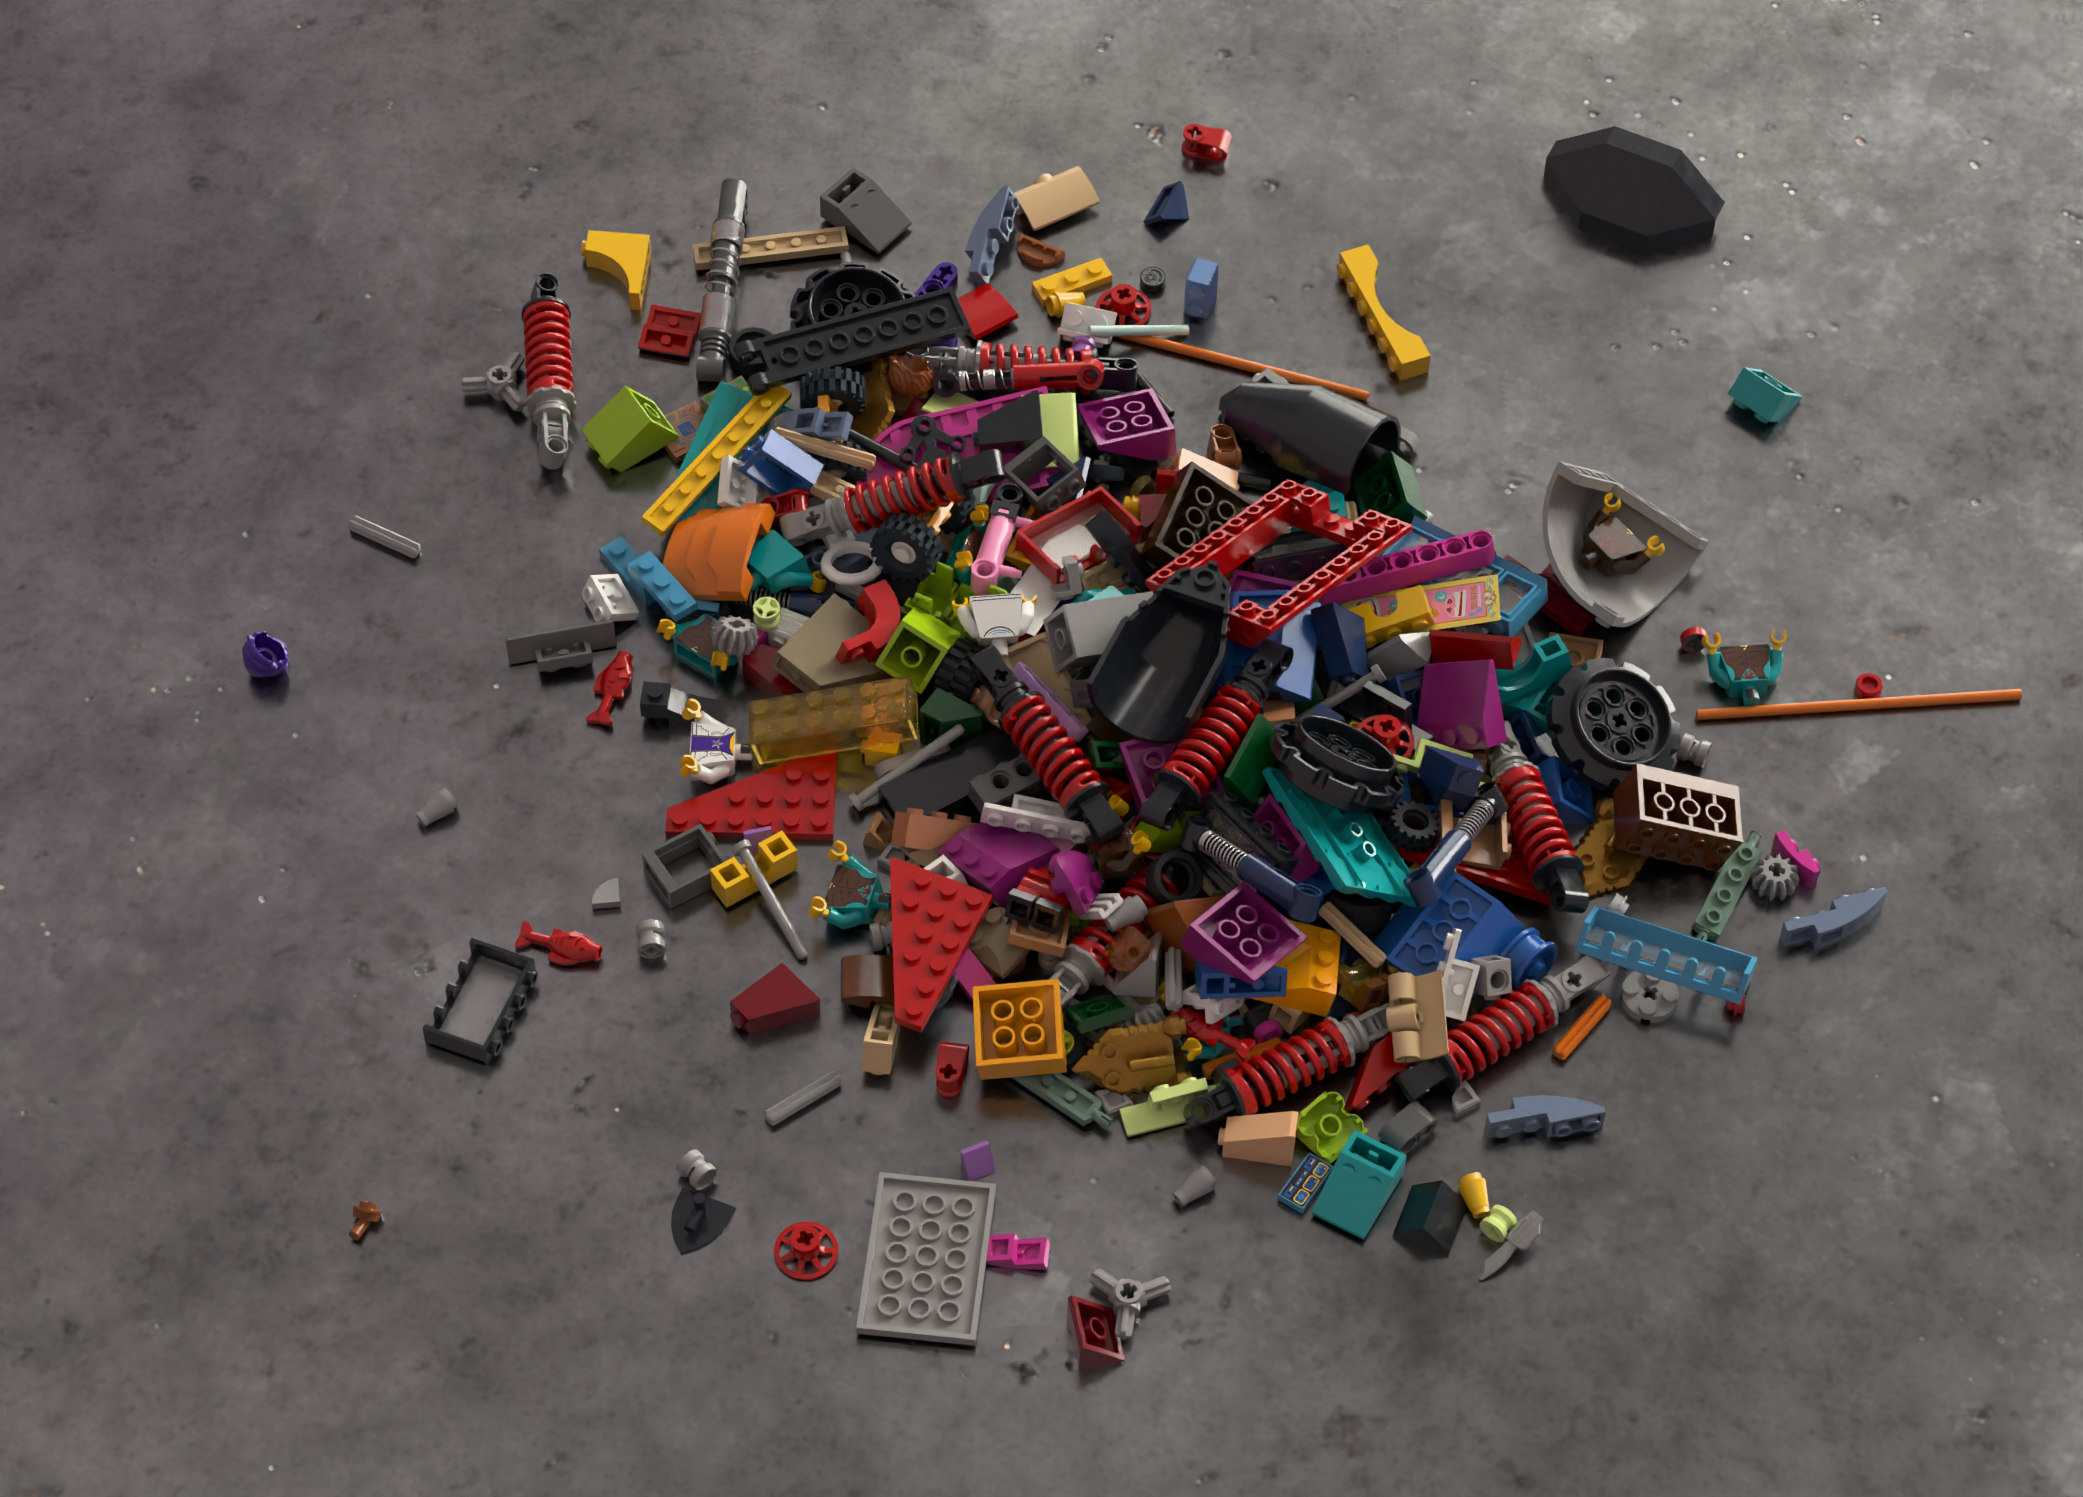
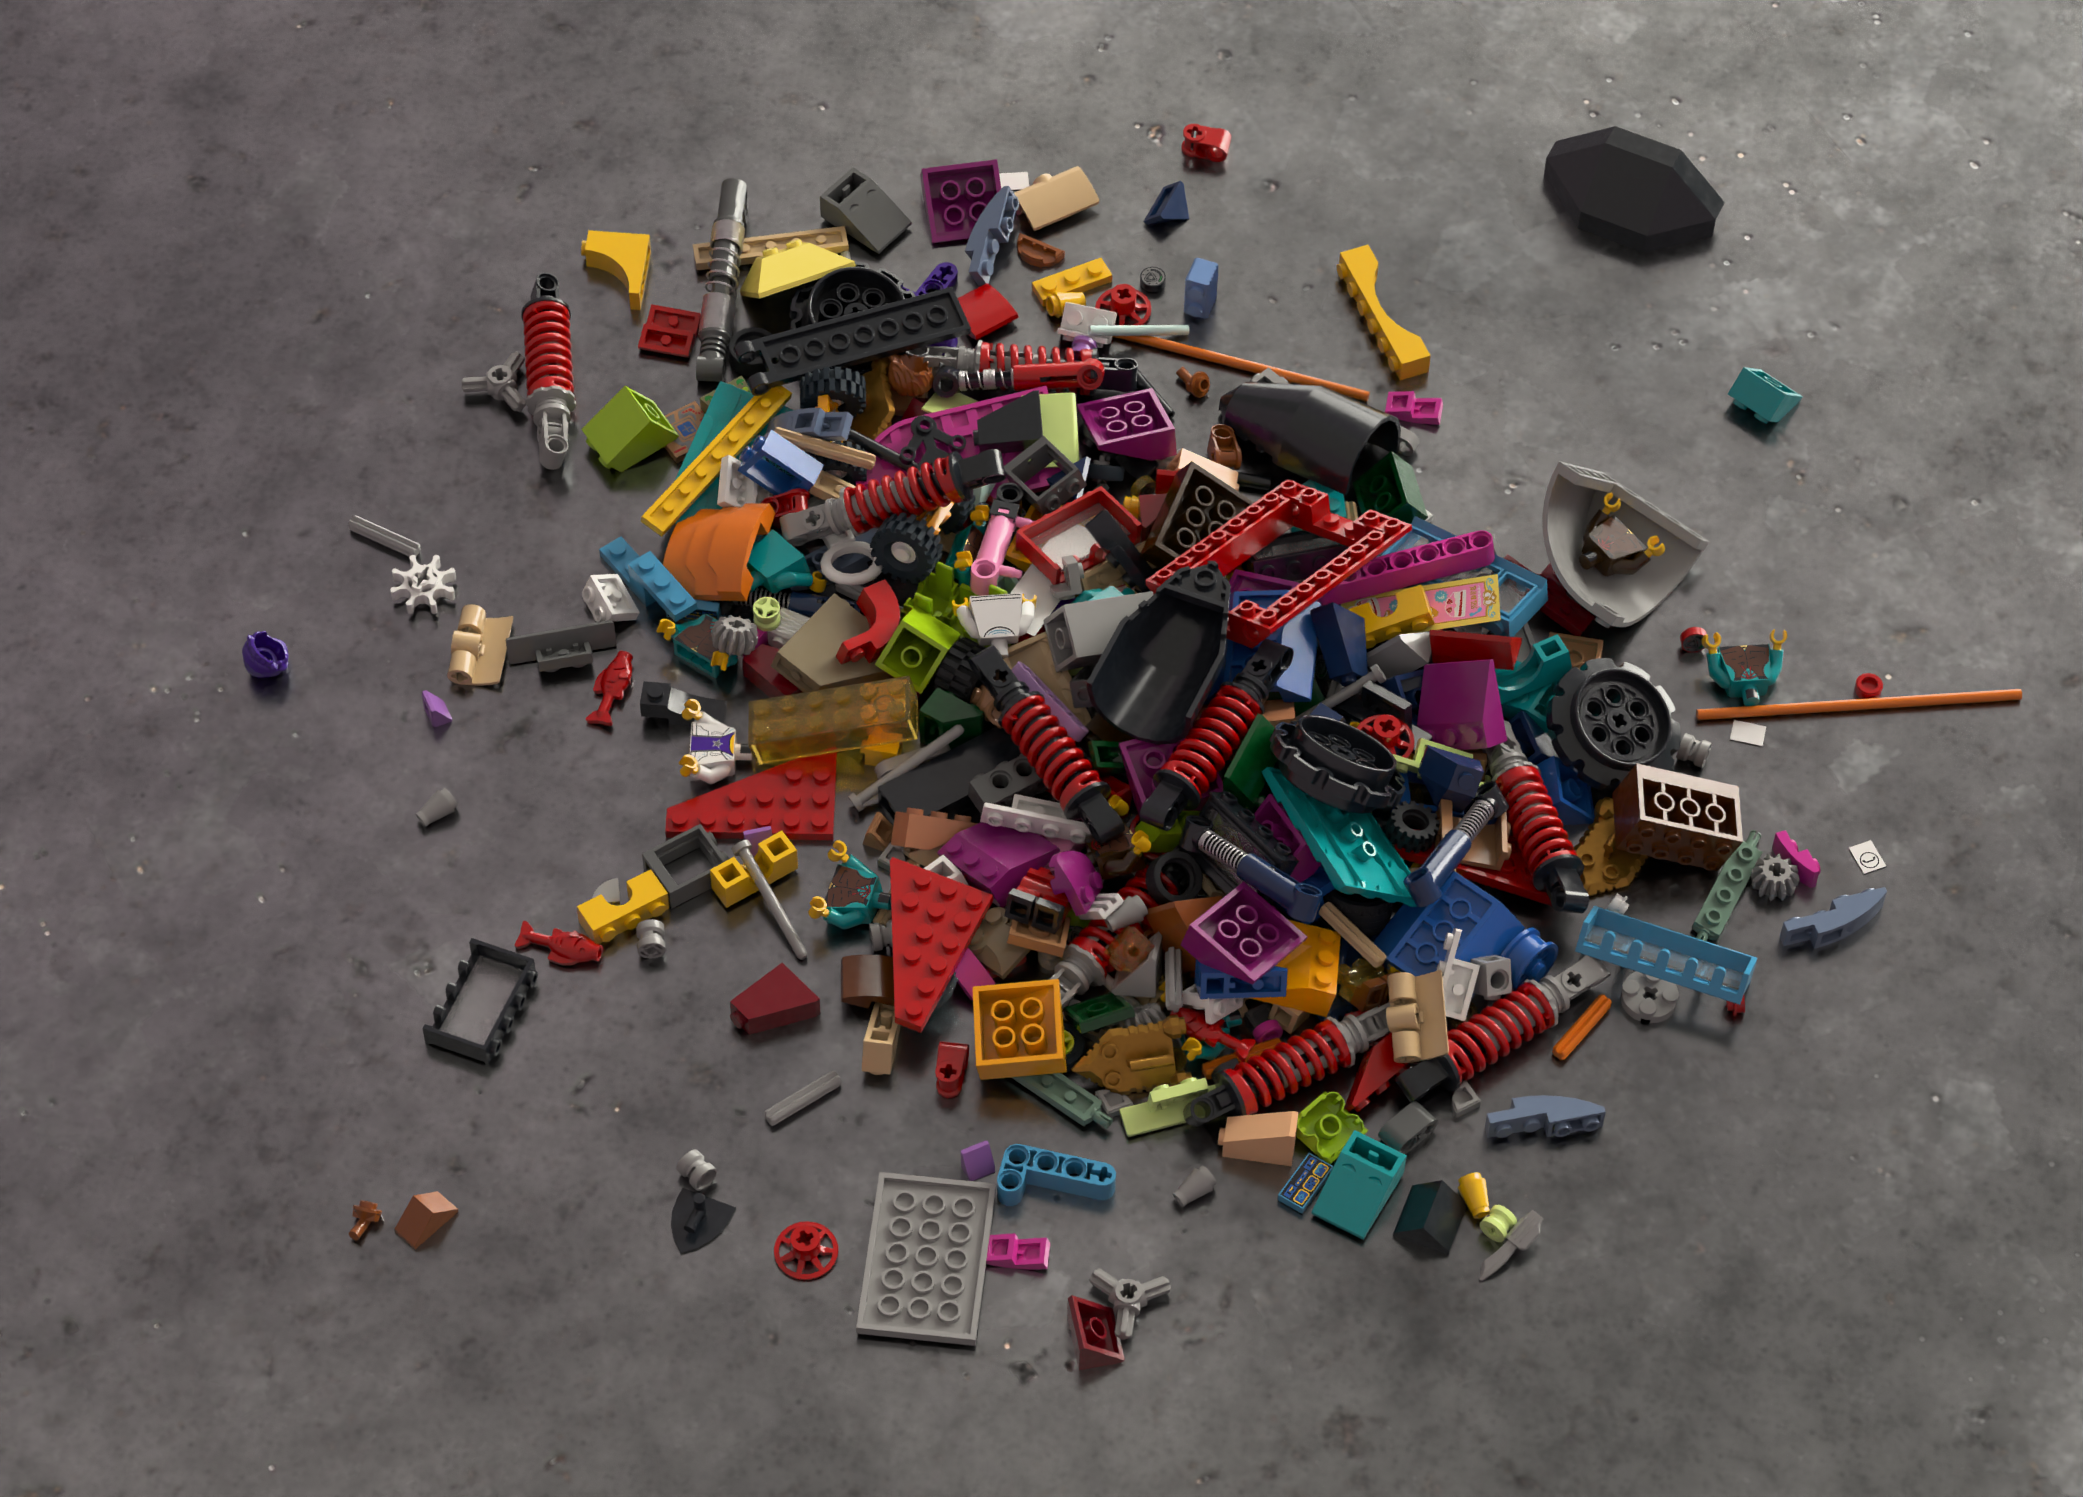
none -> white gear [390,555,456,614]
none -> dark orange slope [394,1191,458,1249]
none -> medium lavender slope [421,690,452,728]
none -> tan panel [447,605,513,686]
none -> yellow arch [577,869,669,944]
none -> light yellow slope [740,239,856,299]
none -> magenta slope [920,159,1001,244]
none -> dark azure beam [997,1144,1116,1206]
none -> white sticker [999,172,1029,190]
none -> dark orange plate [1176,367,1210,397]
none -> dark pink slope [1385,391,1443,425]
none -> white sticker [1730,720,1766,746]
none -> white sticker [1849,840,1886,874]

